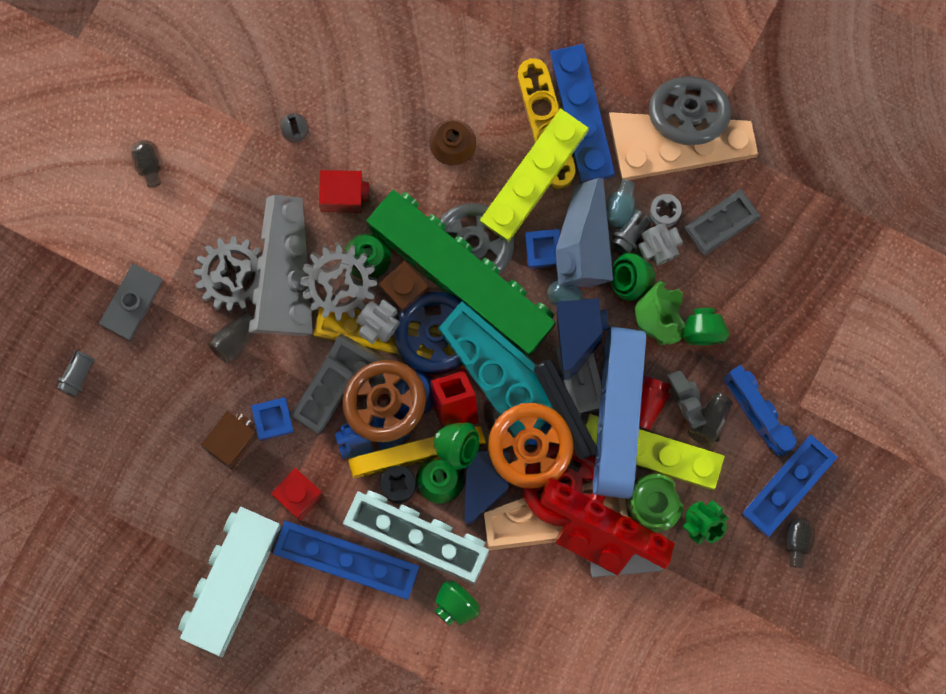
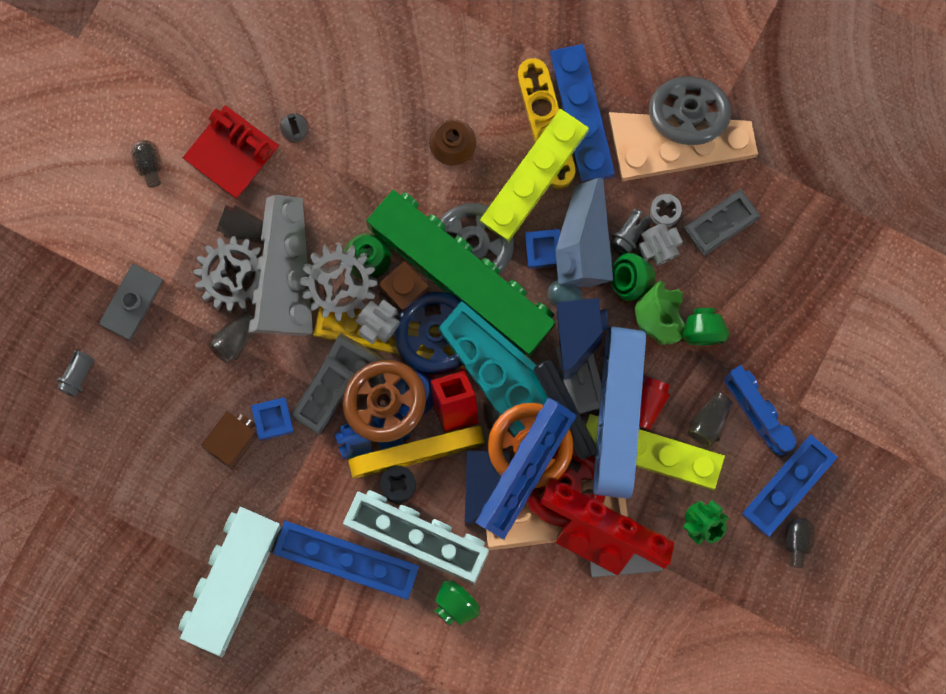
red brick [271,468,324,522] -> none
red brick [319,170,370,213] -> none
green cone [416,456,464,504] -> none
green cone [434,423,479,470] -> none
clear light blue cylinder [606,180,636,228] -> none
bright green hair [626,473,684,532] -> none
dark grey plate [667,370,706,428] -> none
none -> red hinge [182,105,279,199]
none -> clear smoke cone [216,205,264,244]
none -> blue plate [475,398,577,539]

